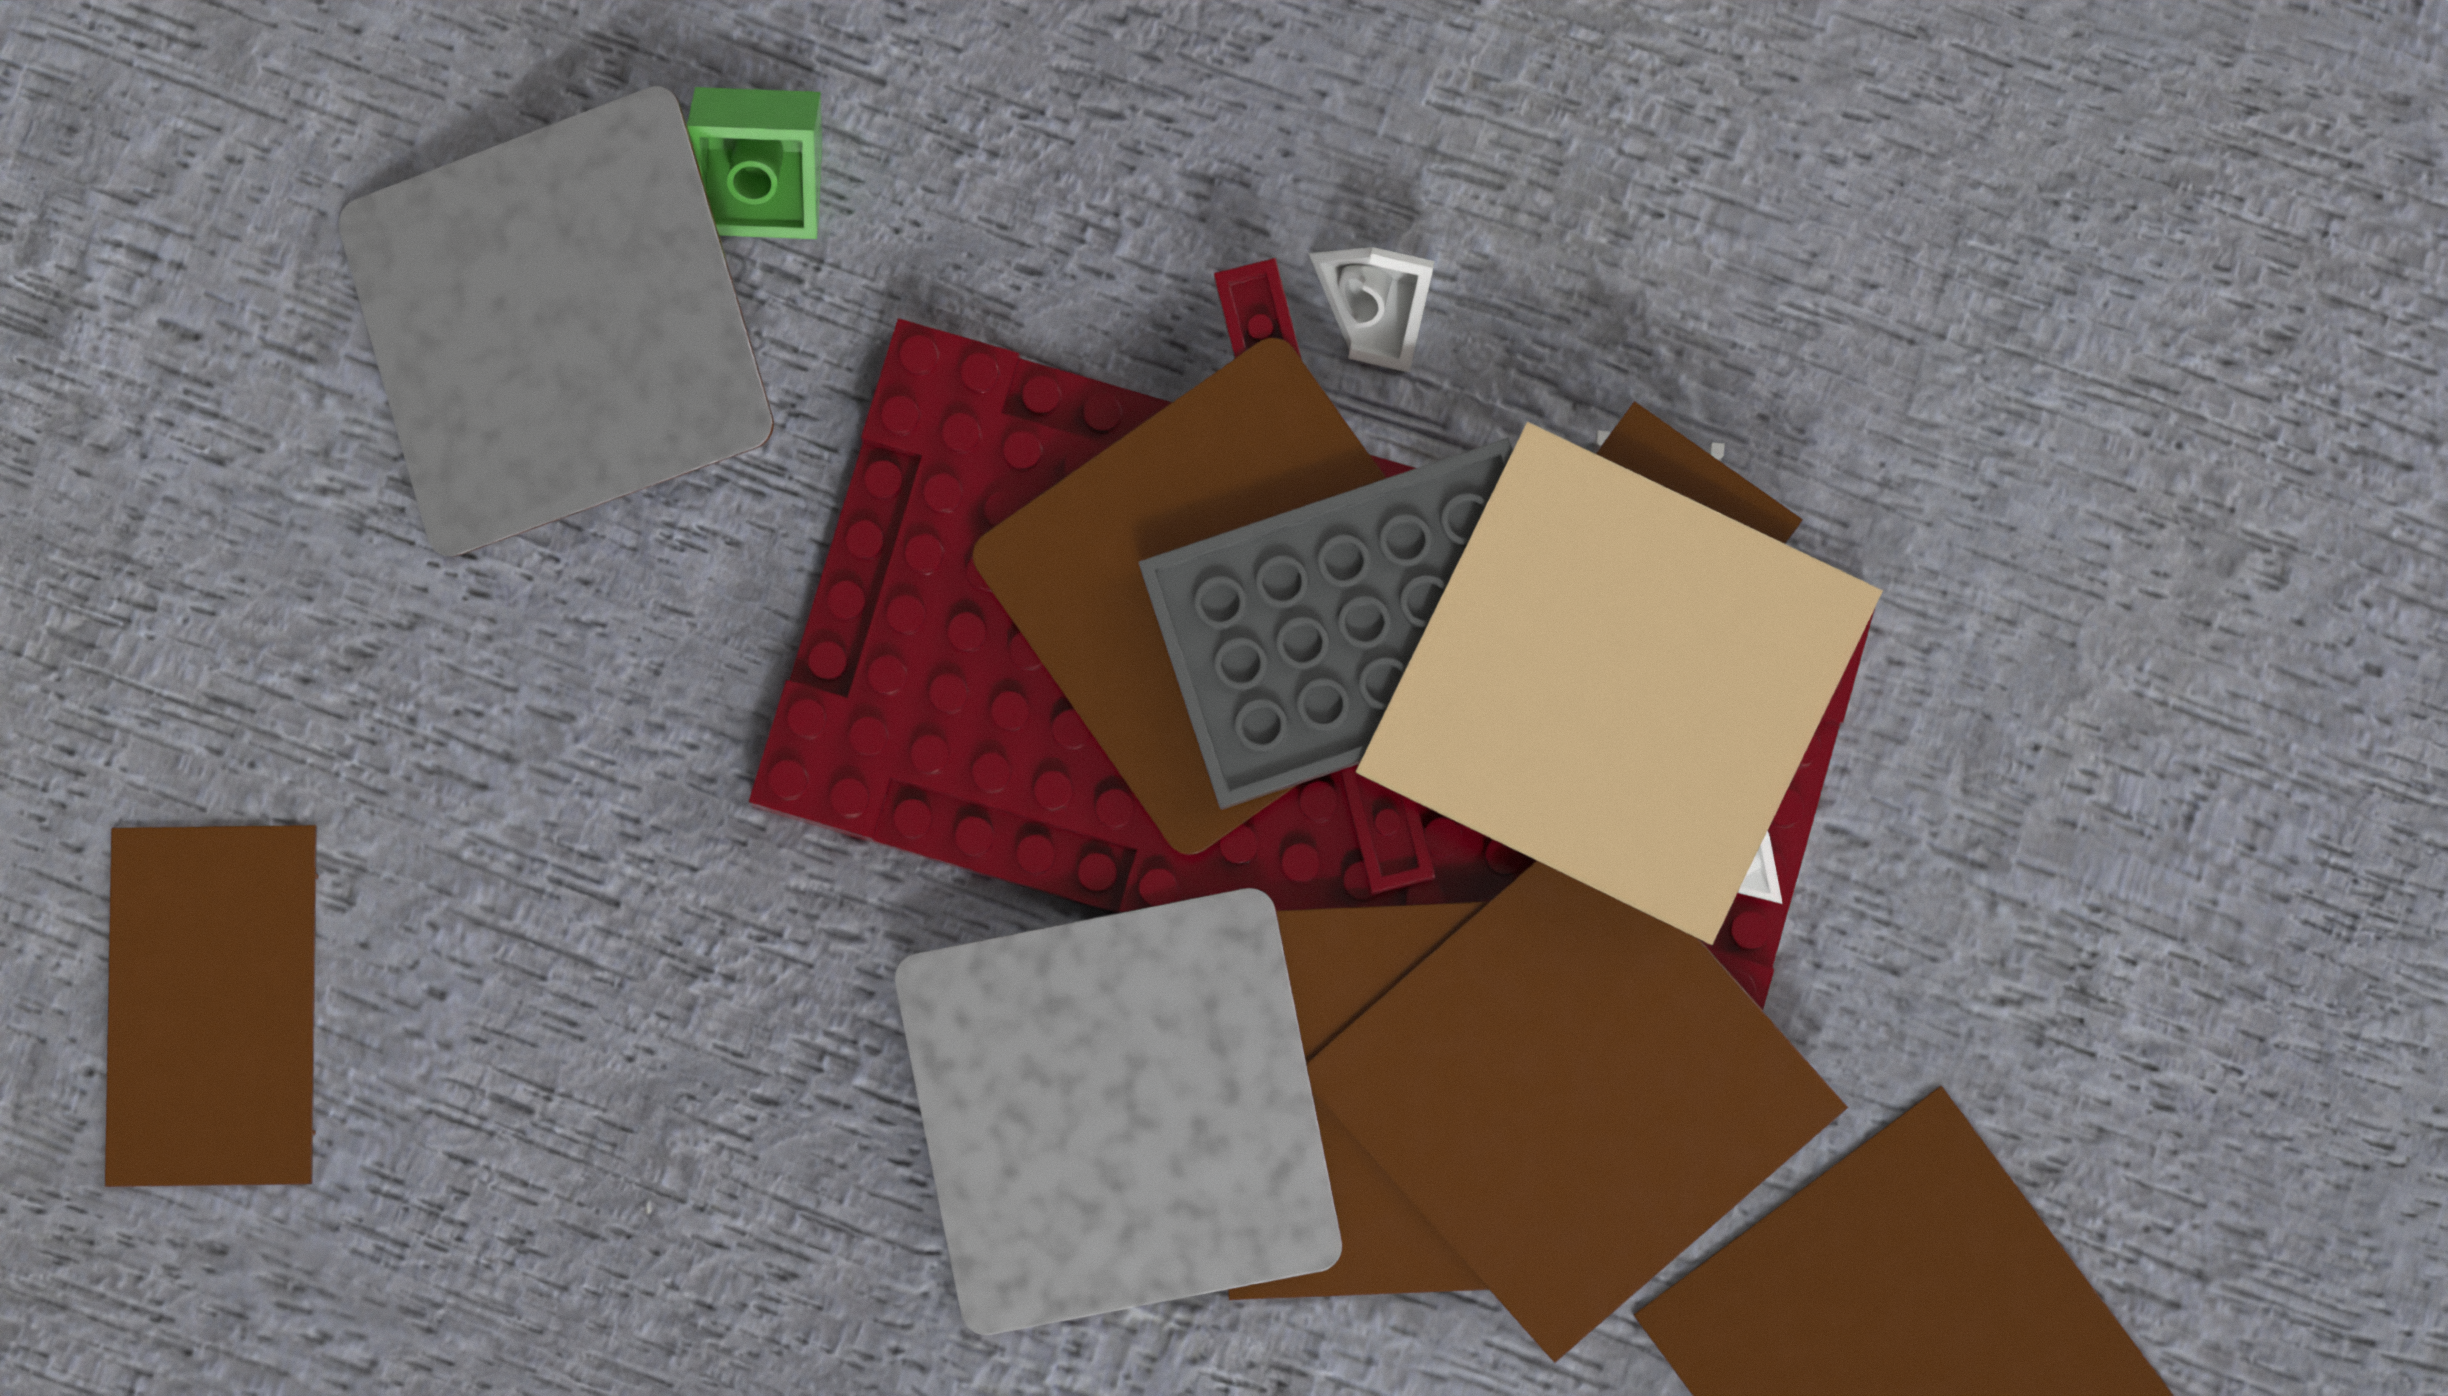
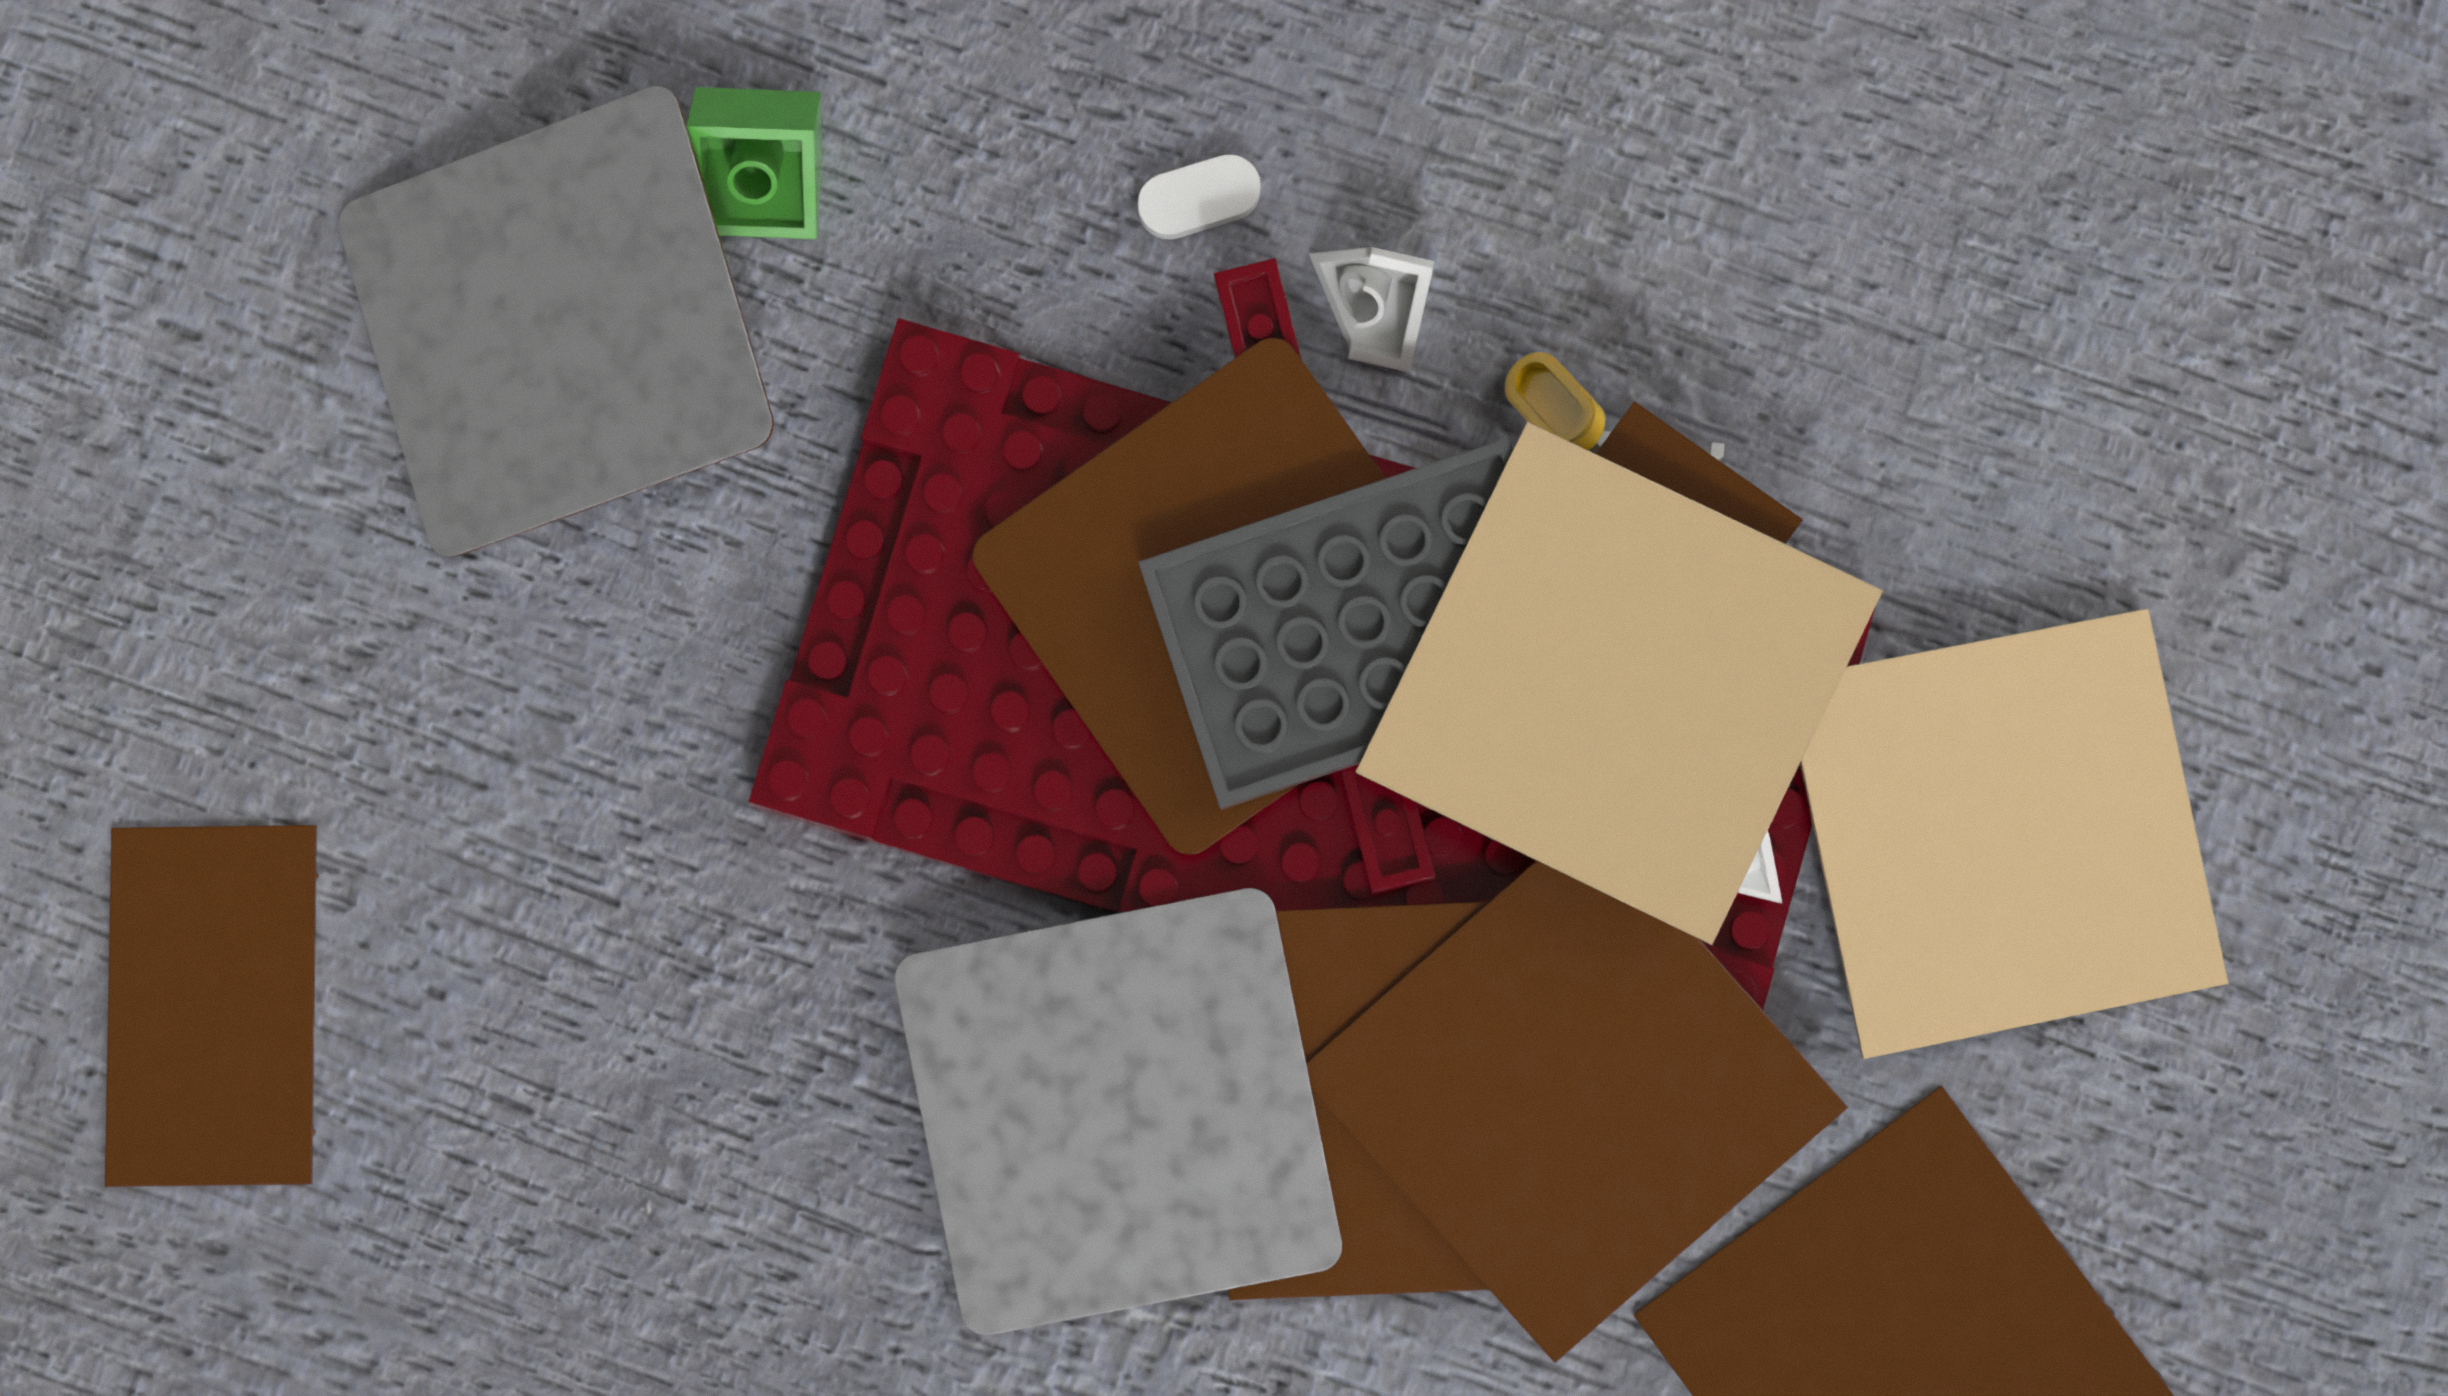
none -> white tile [1138,155,1261,239]
none -> yellow tile [1505,352,1605,450]
none -> tan piece [1800,609,2229,1059]

